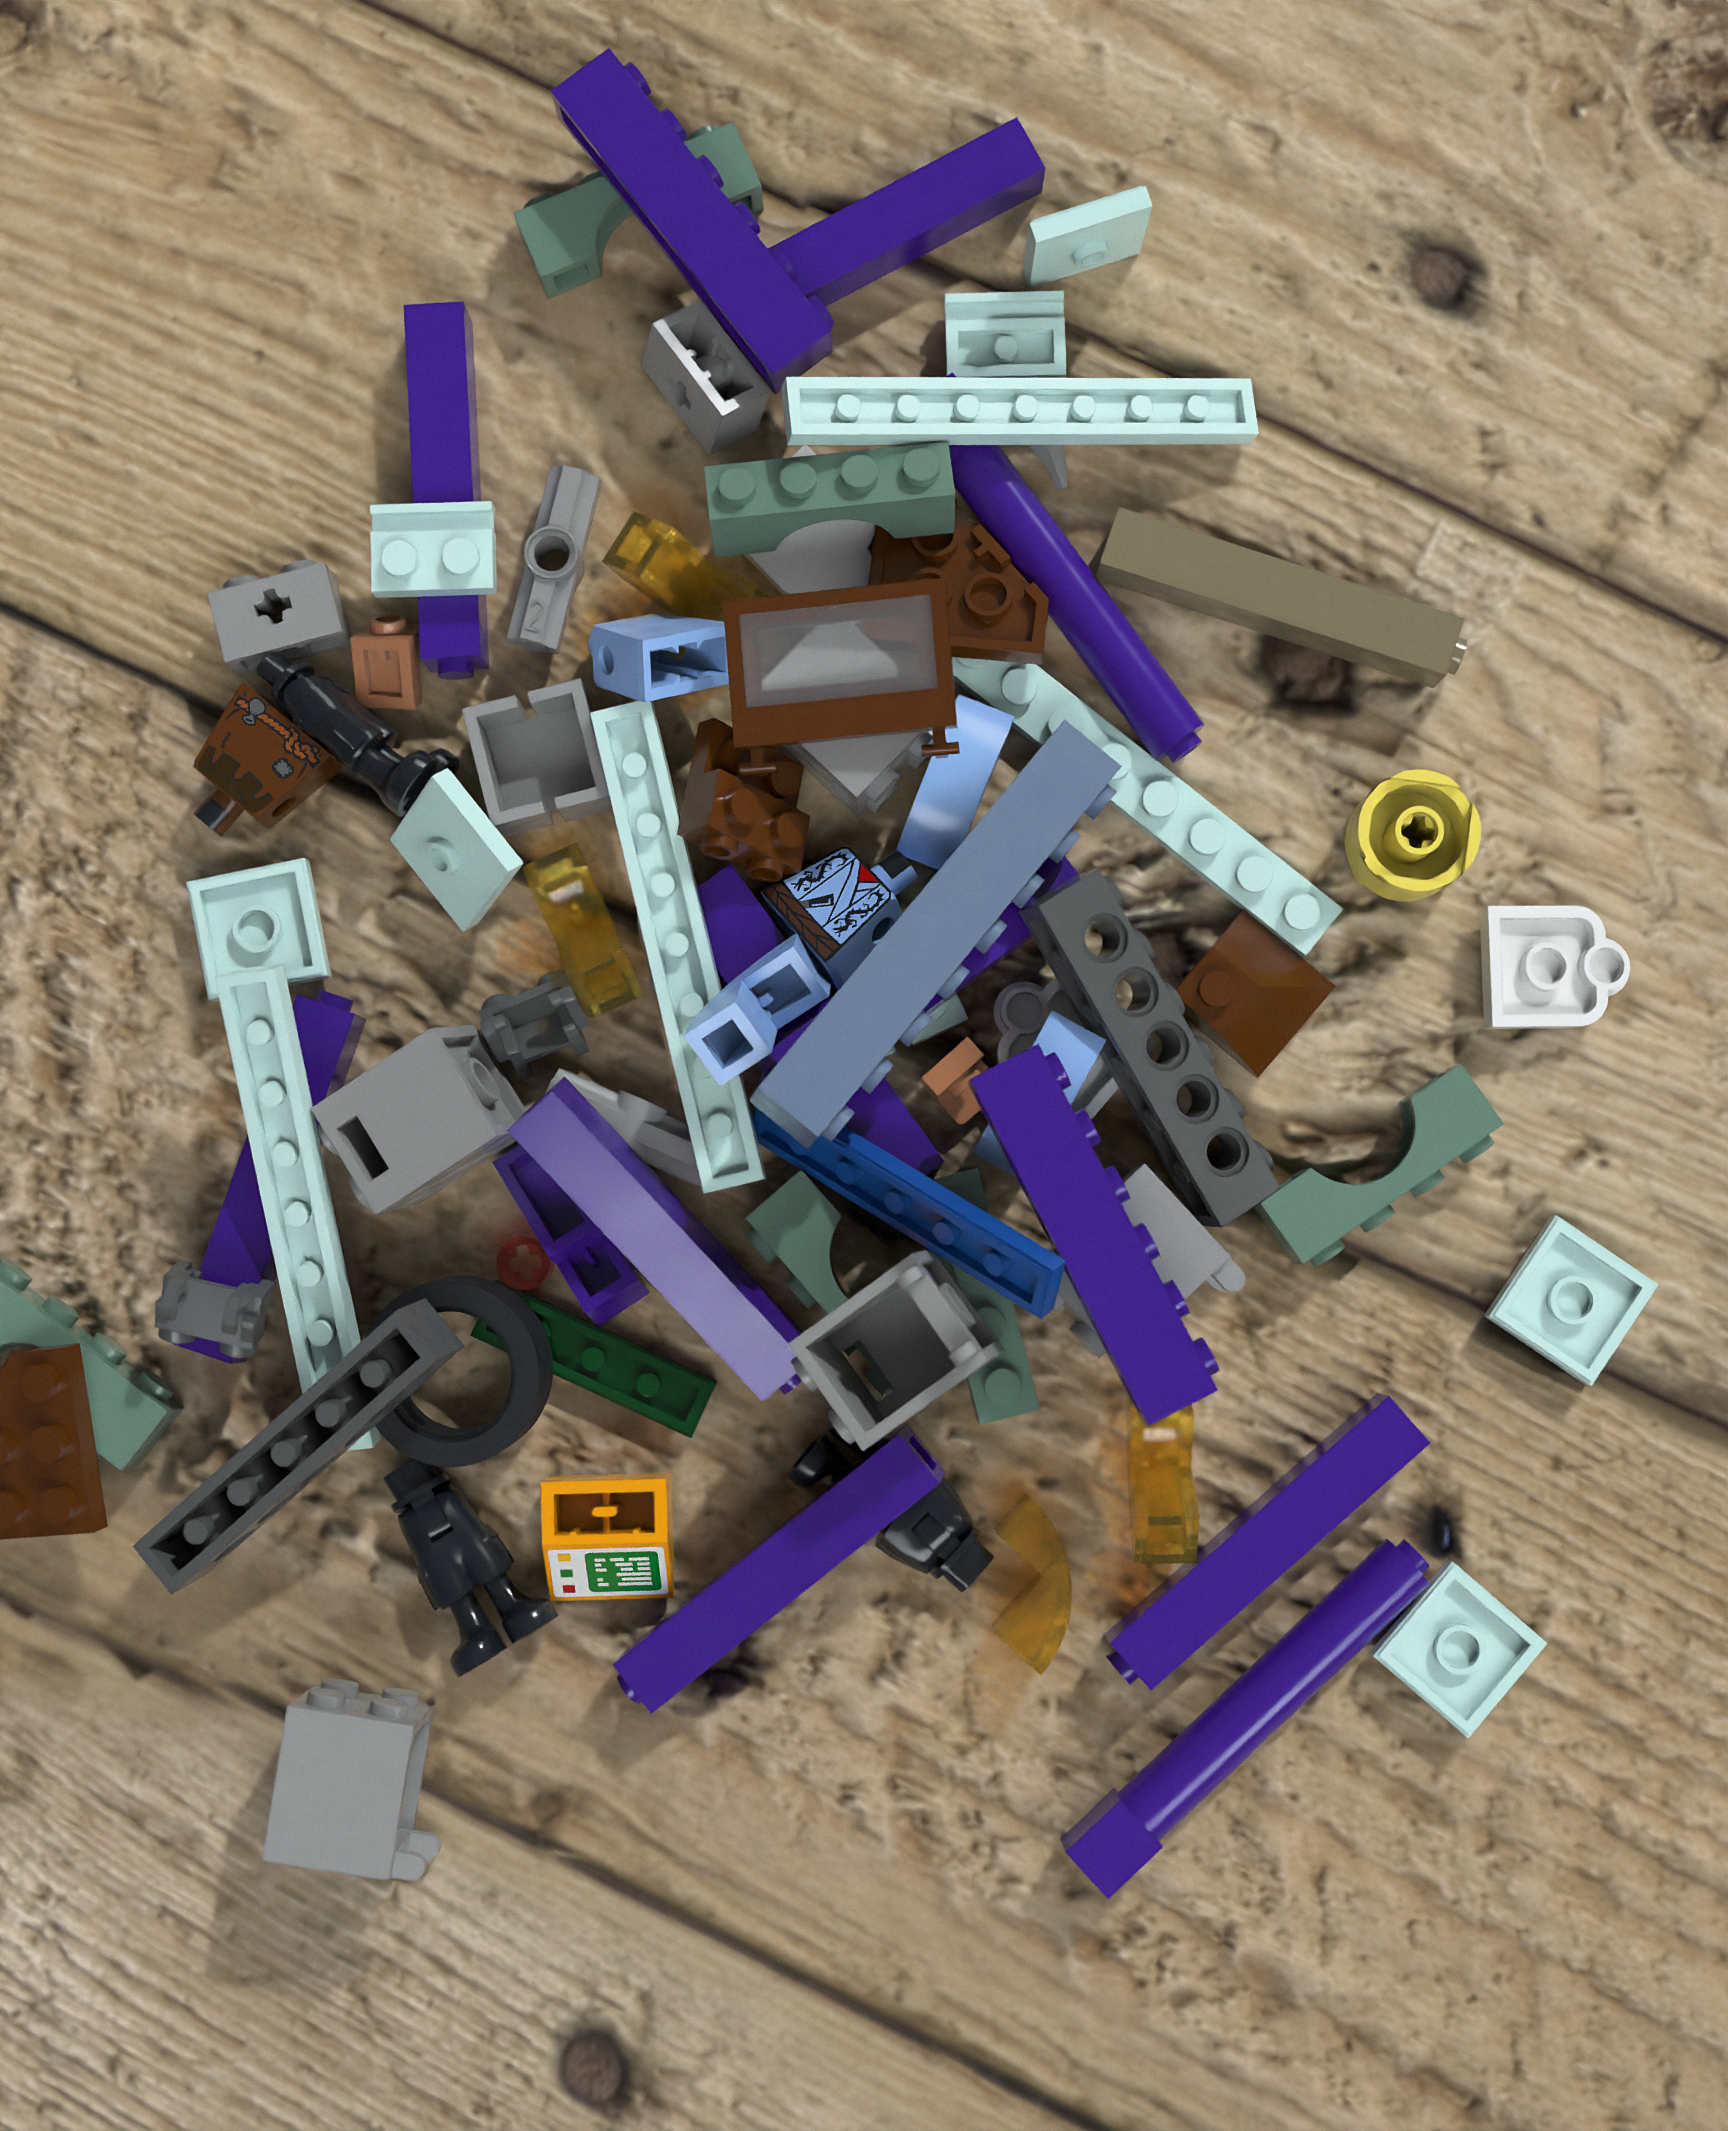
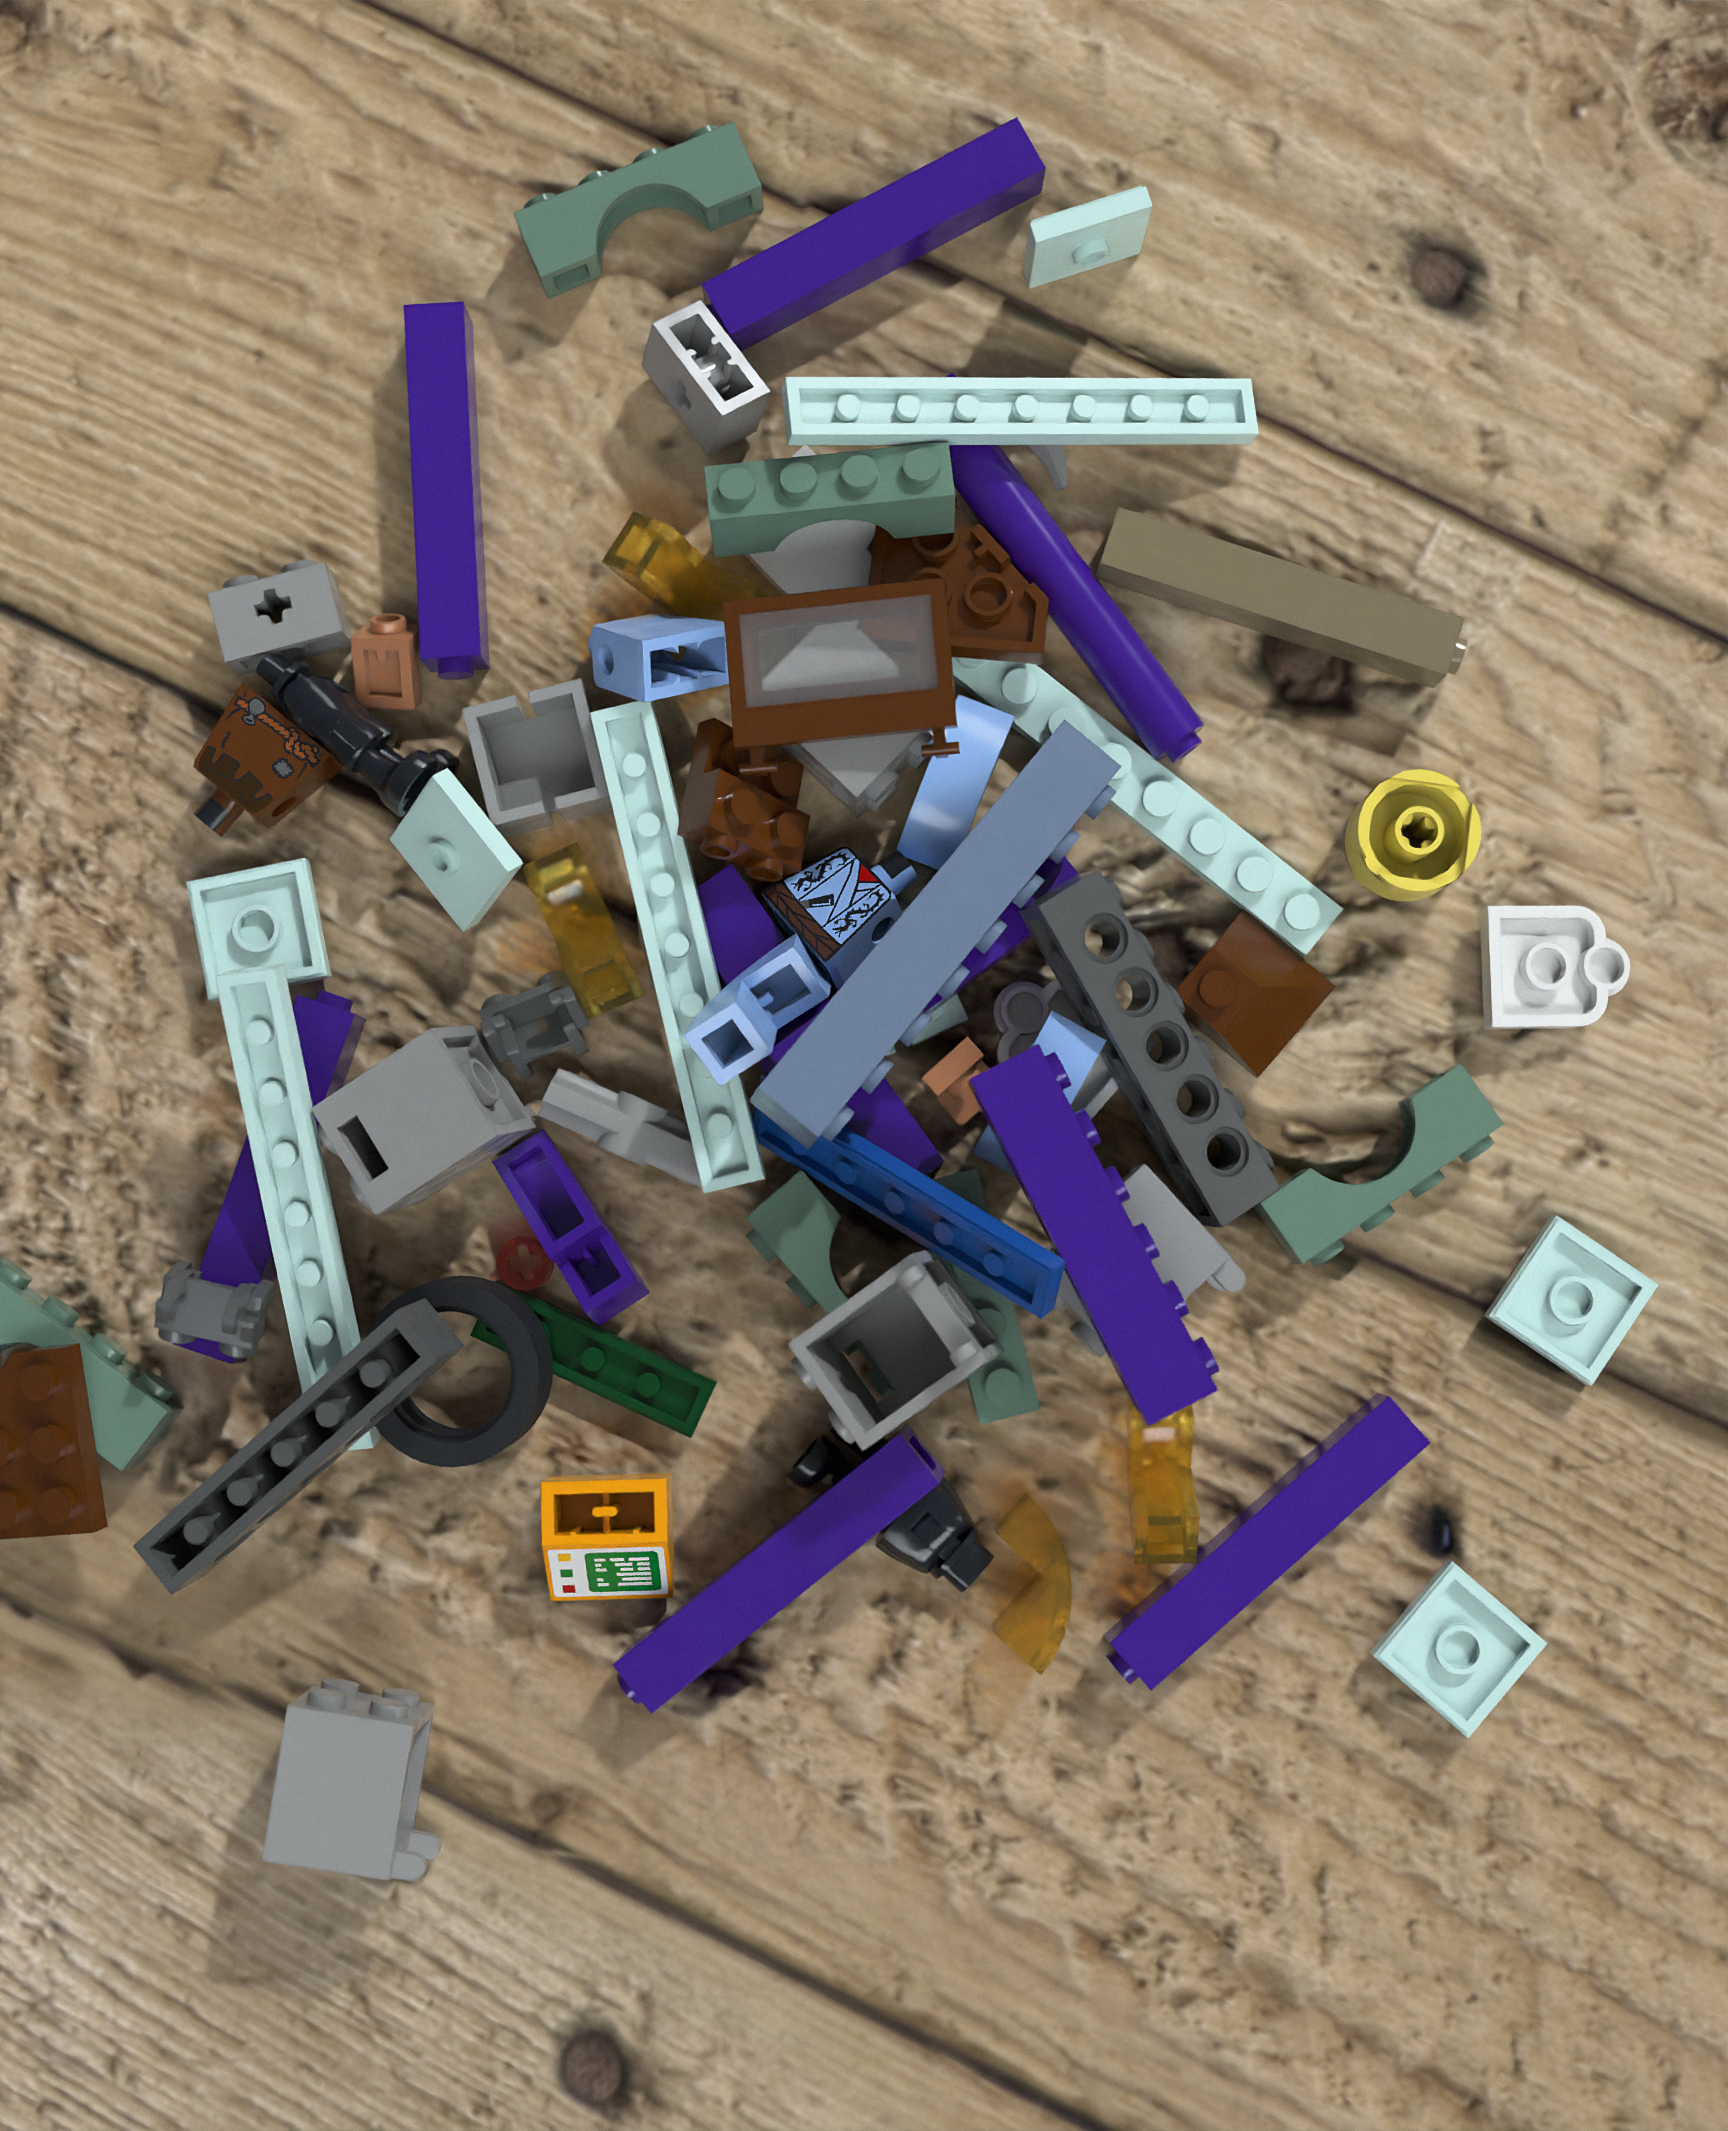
light aqua plate [370,501,497,598] -> none
black piece [384,1459,558,1678] -> none
light grey piece [507,465,602,654] -> none
brick [508,1076,804,1402] -> none
dark purple brick [551,48,834,395] -> none
light aqua plate [944,291,1067,378] -> none
dark purple brick [1061,1538,1430,1899] -> none

